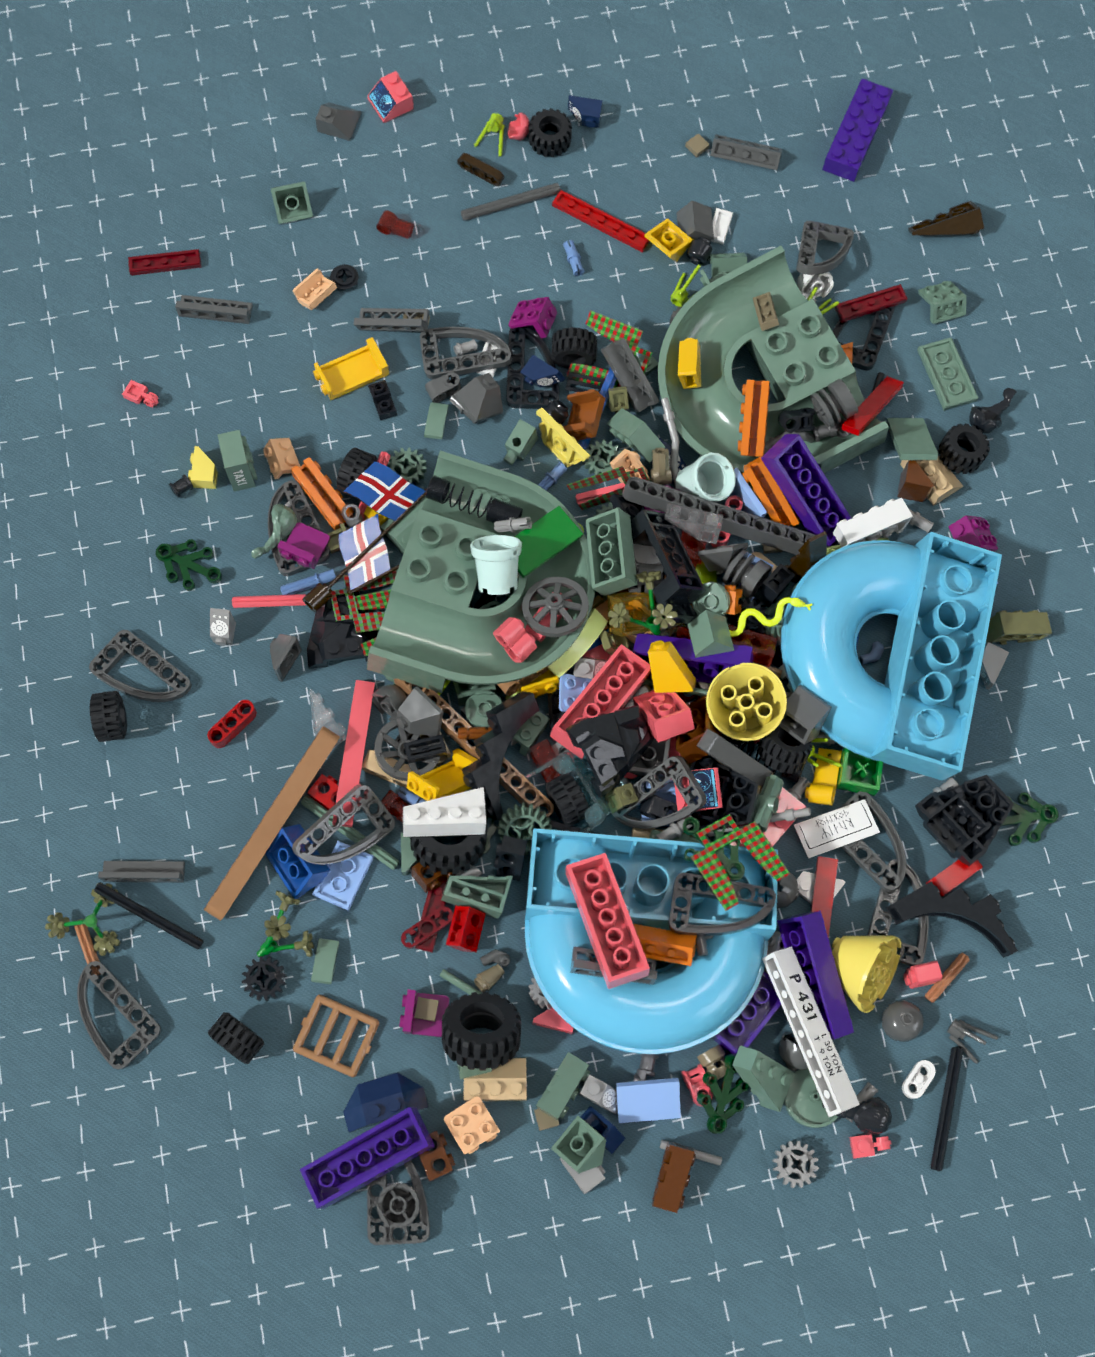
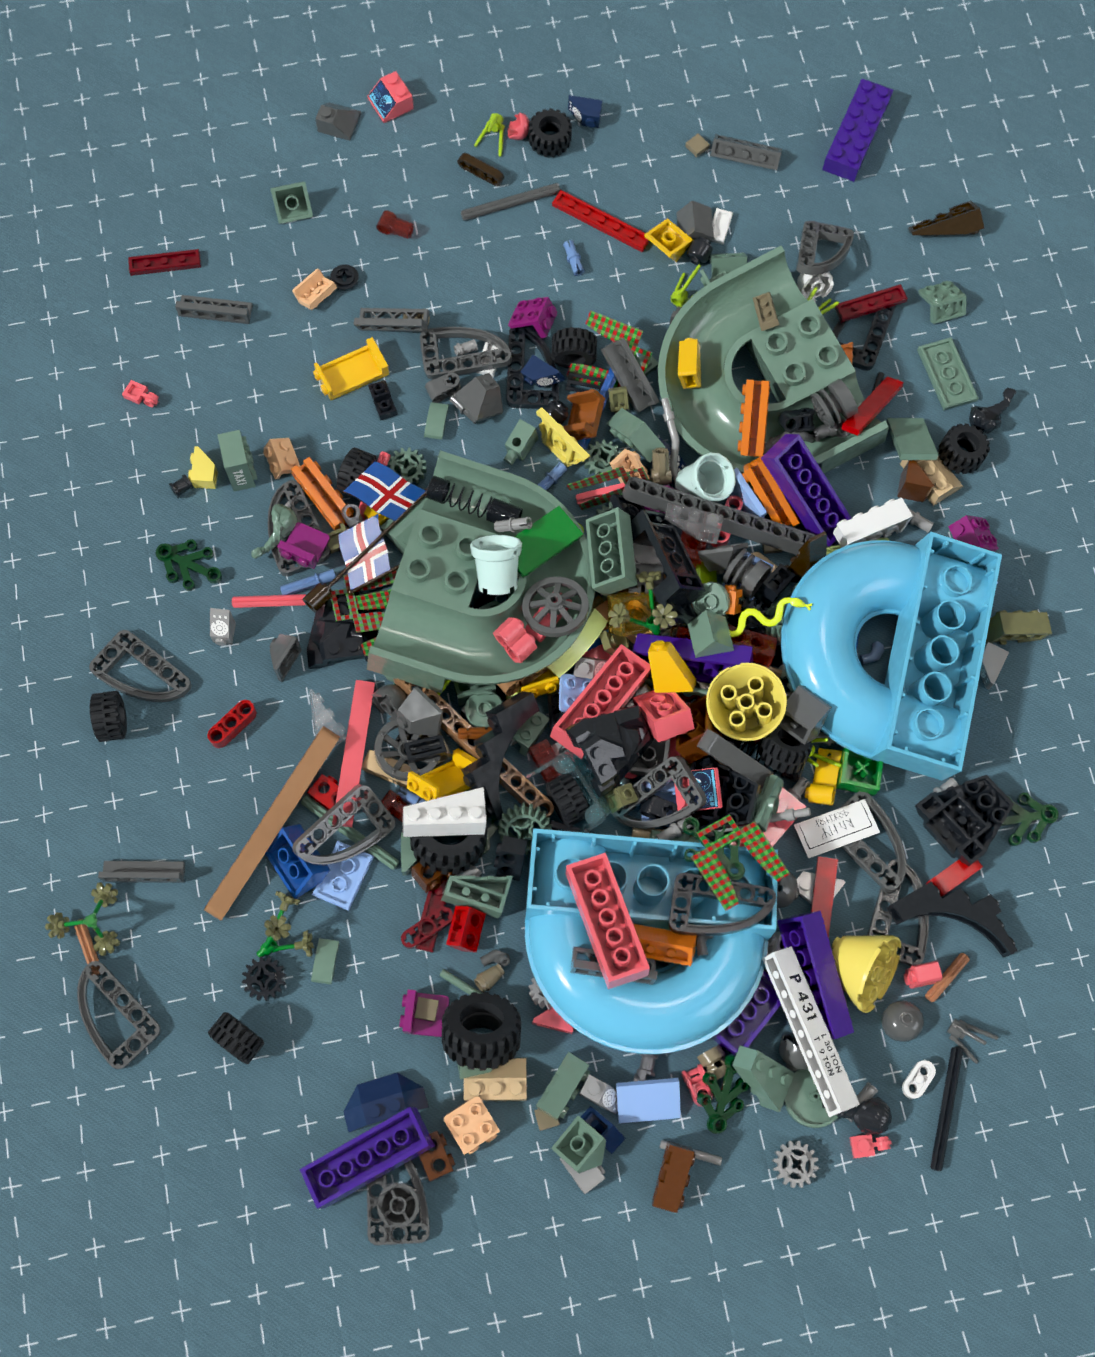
black axle [94,882,204,950] -> none
medium nougat bar [293,995,379,1077] -> none

